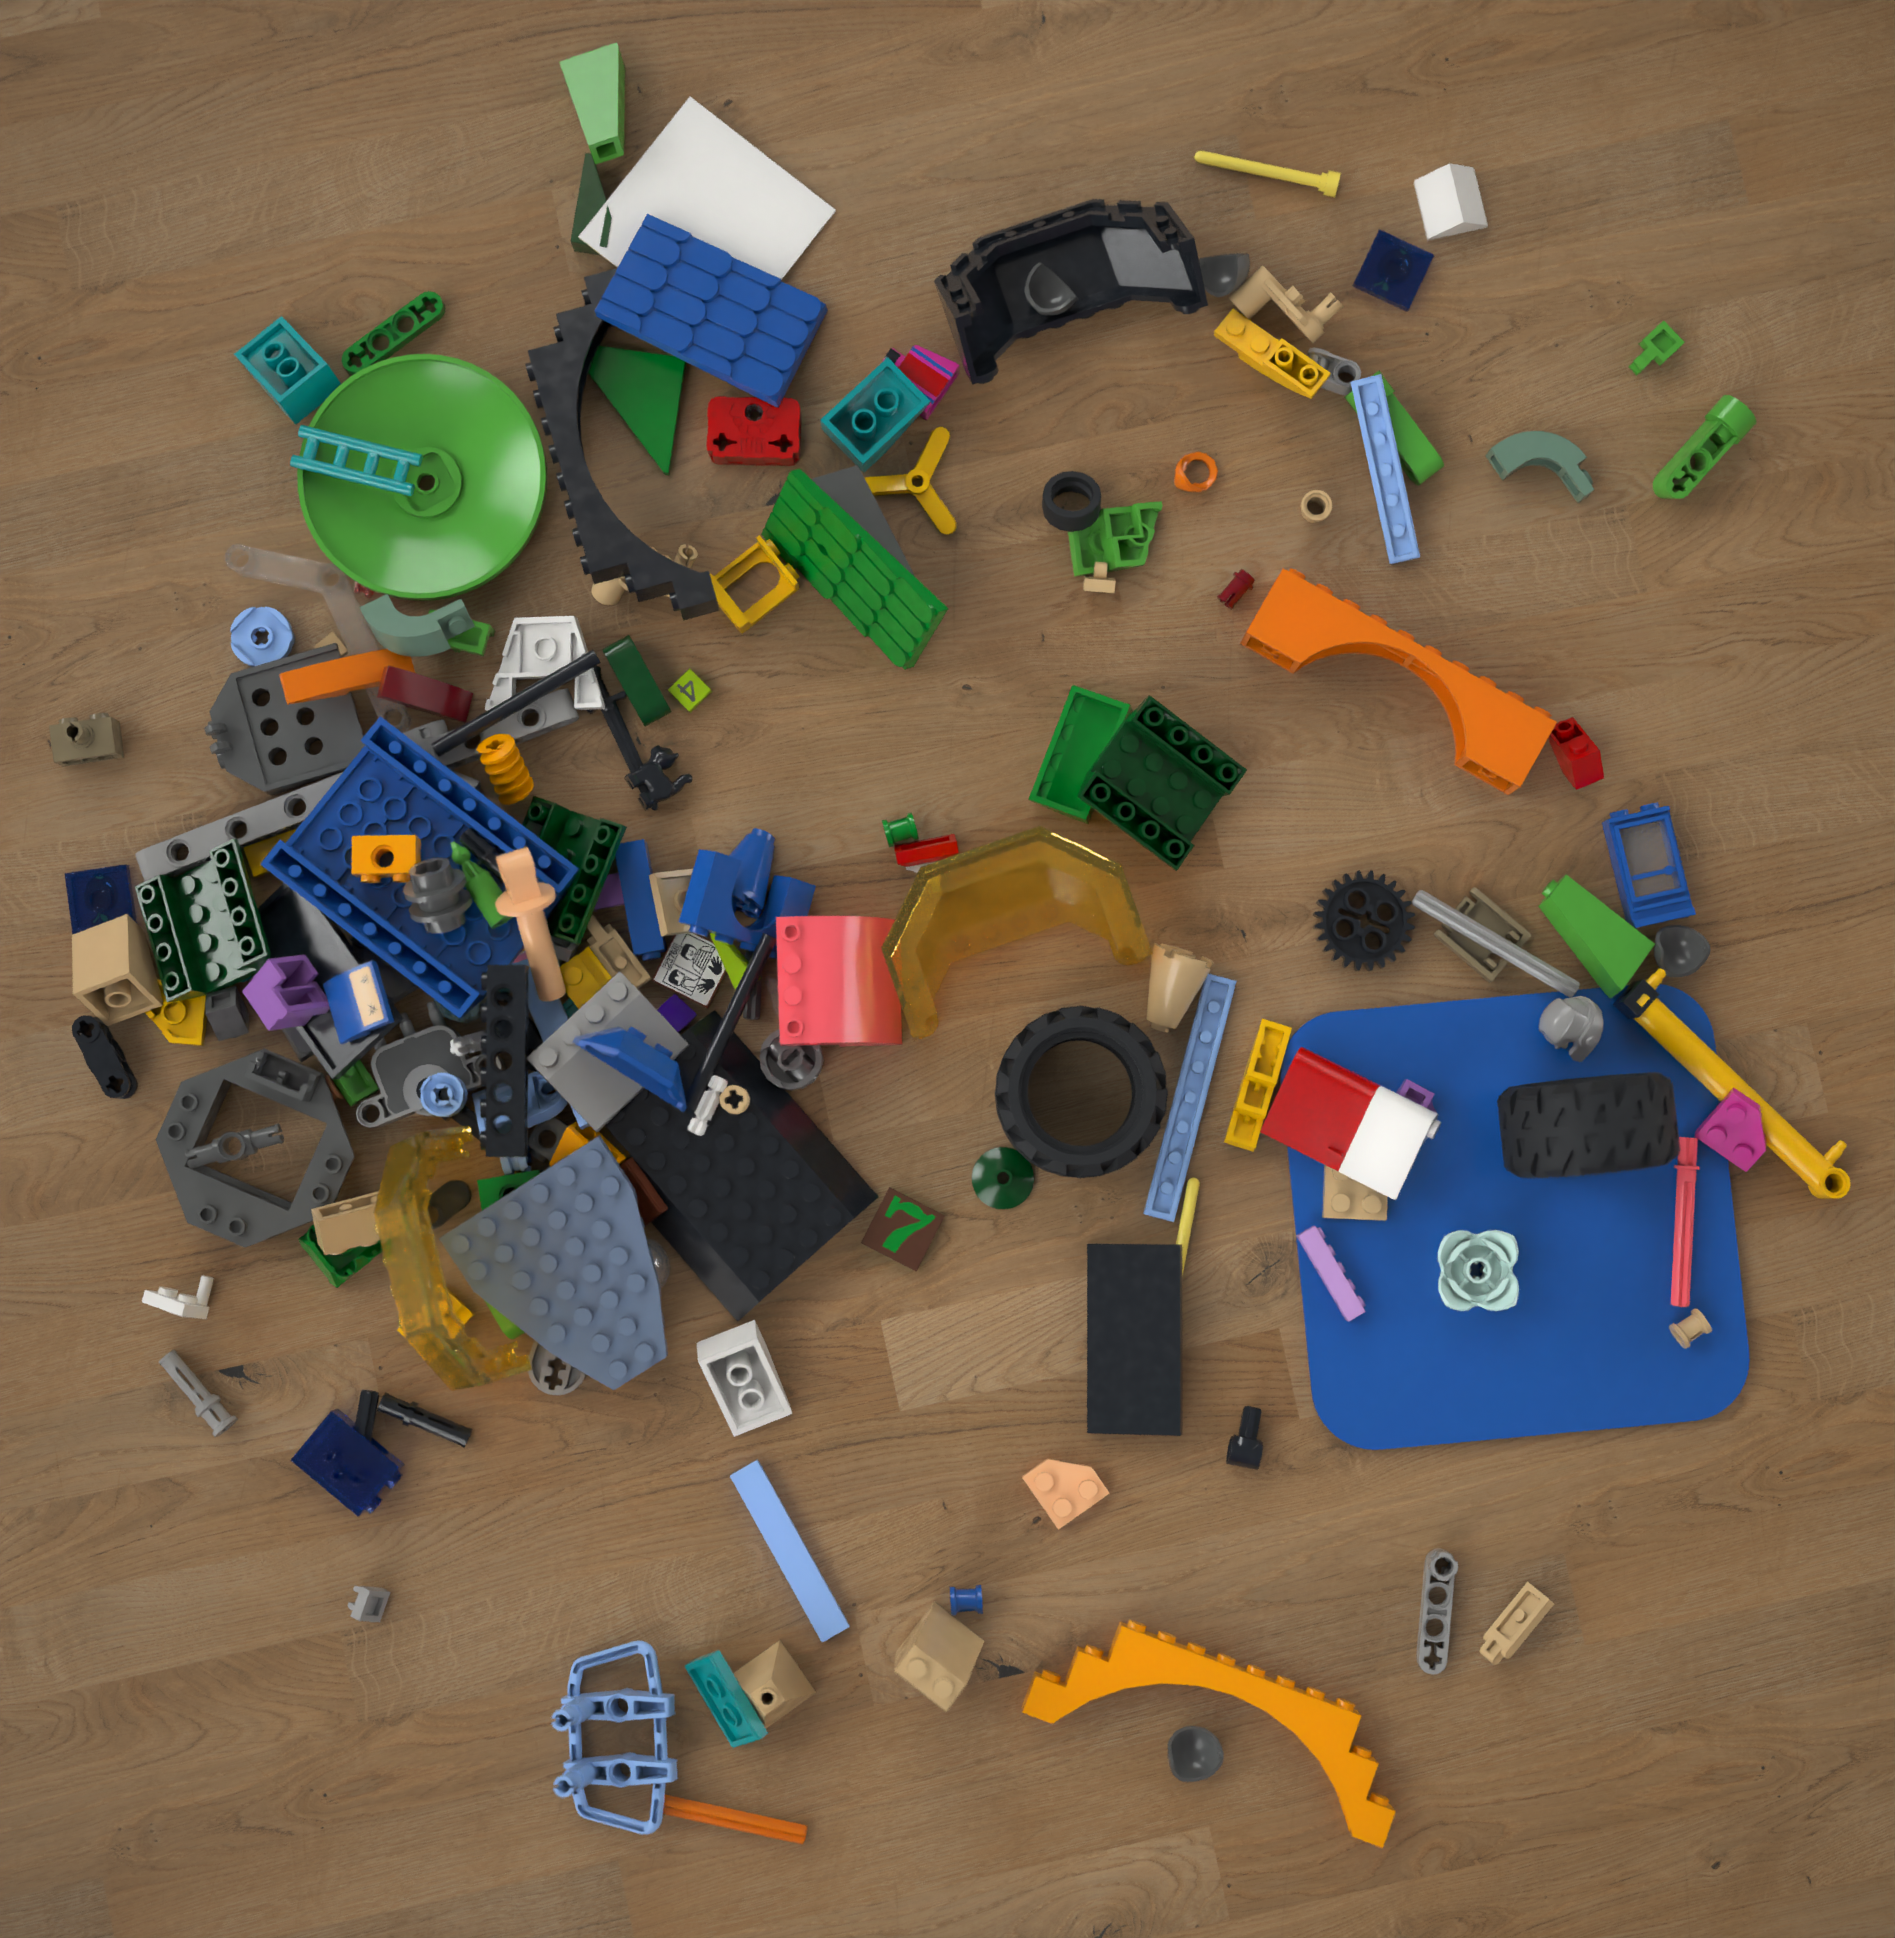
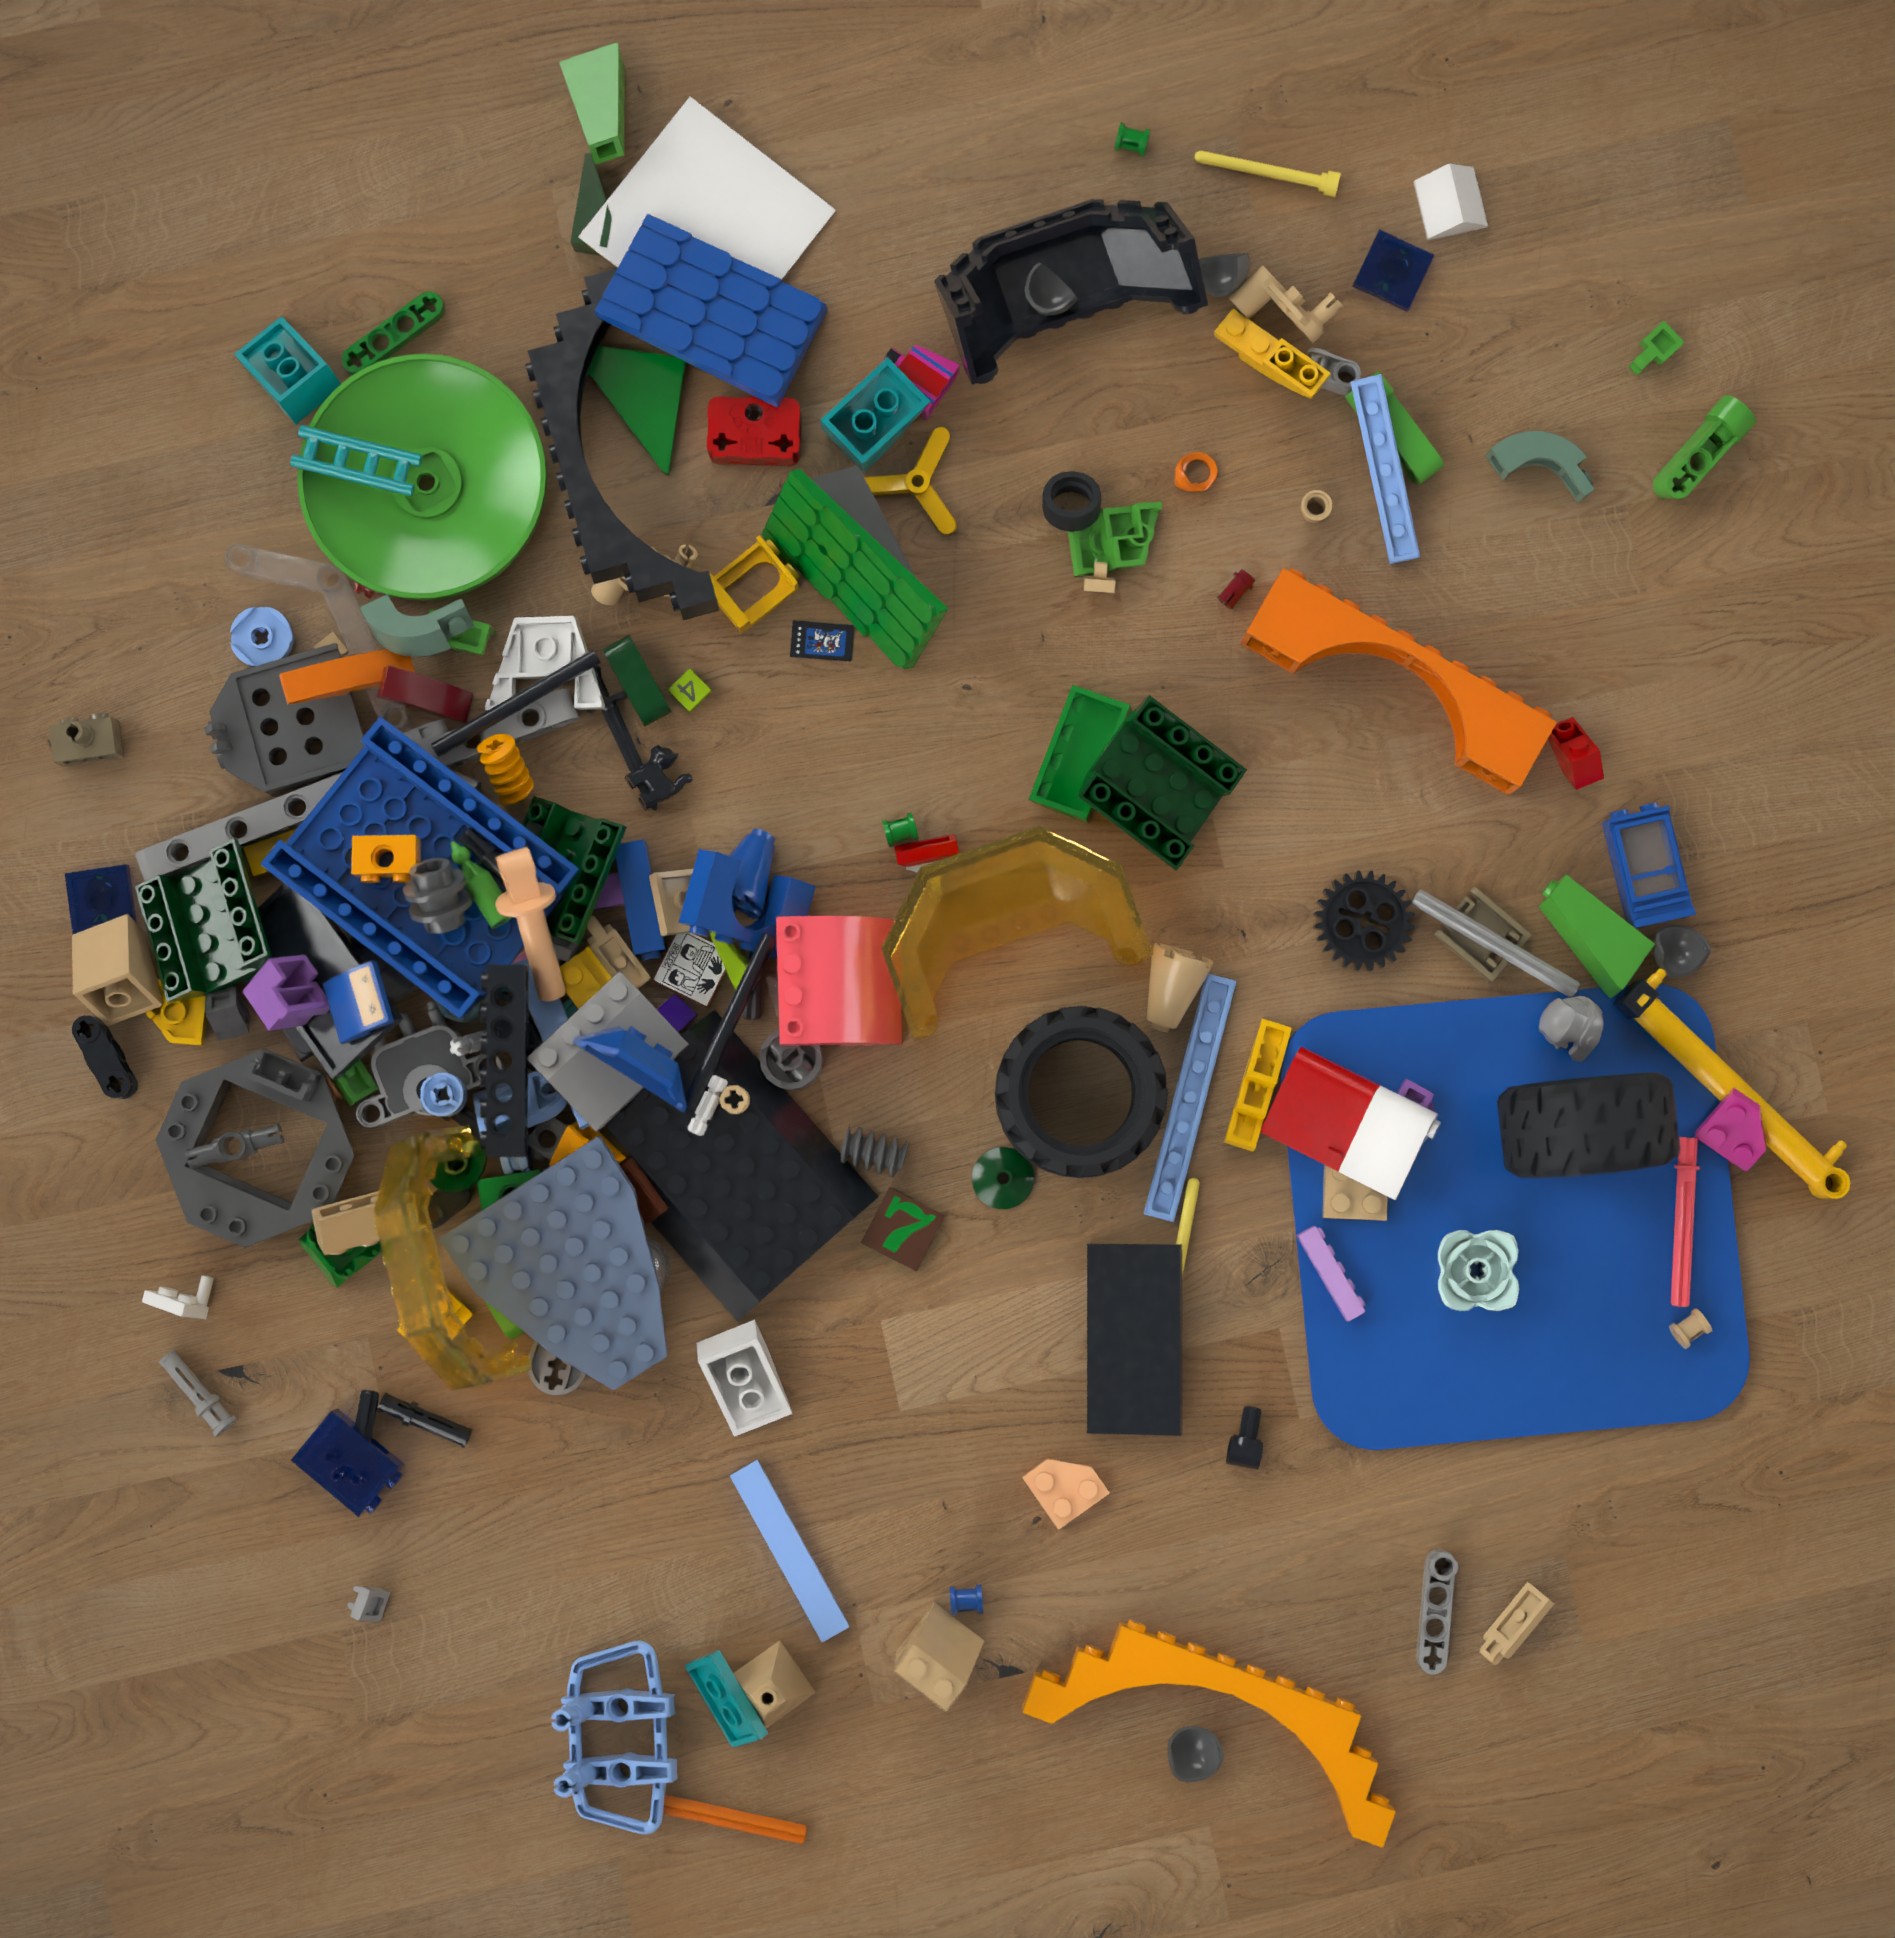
none -> dark green dish [426,1135,487,1193]
none -> black sticker [790,621,854,662]
none -> dark grey piece [840,1124,909,1178]
none -> green bush [1114,122,1151,157]

